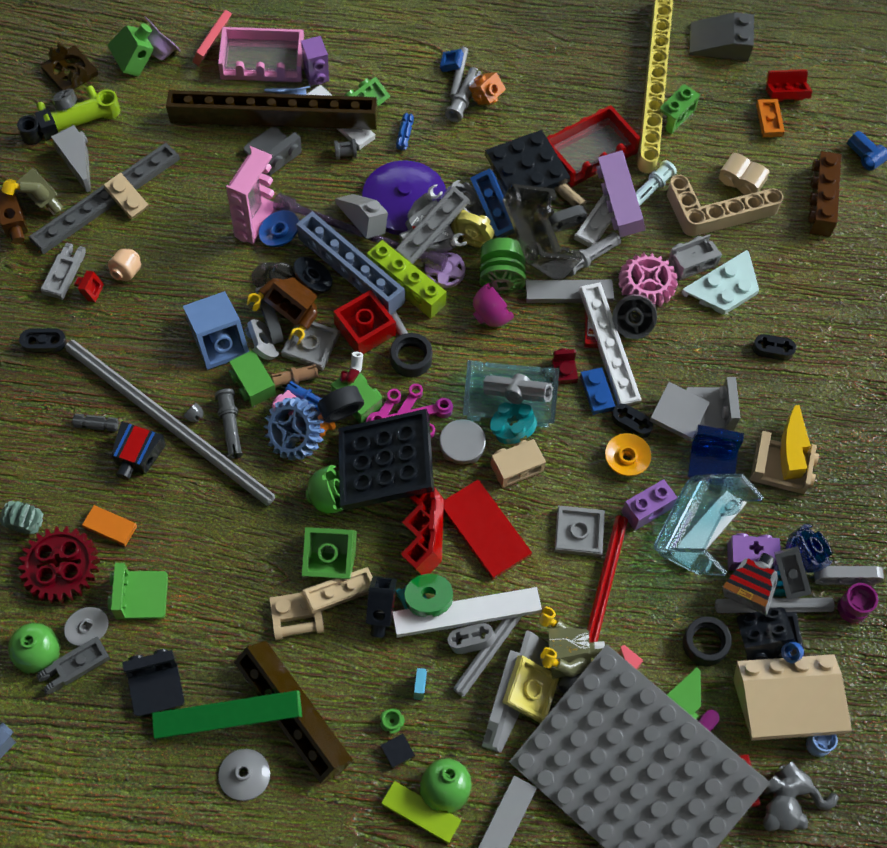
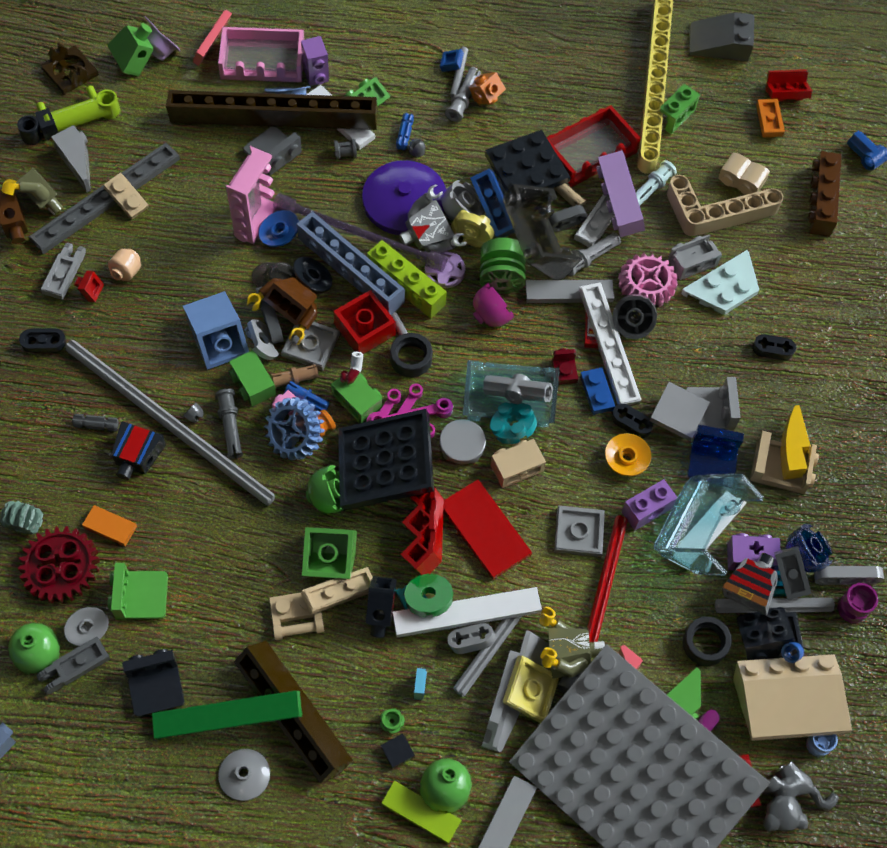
dark grey beam [53,89,77,111] -> none
black tyre [317,385,364,423] -> none
light grey slope [335,194,388,238] -> none
light grey tile [395,186,470,264] -> none
none -> dark grey hinge [409,138,425,157]

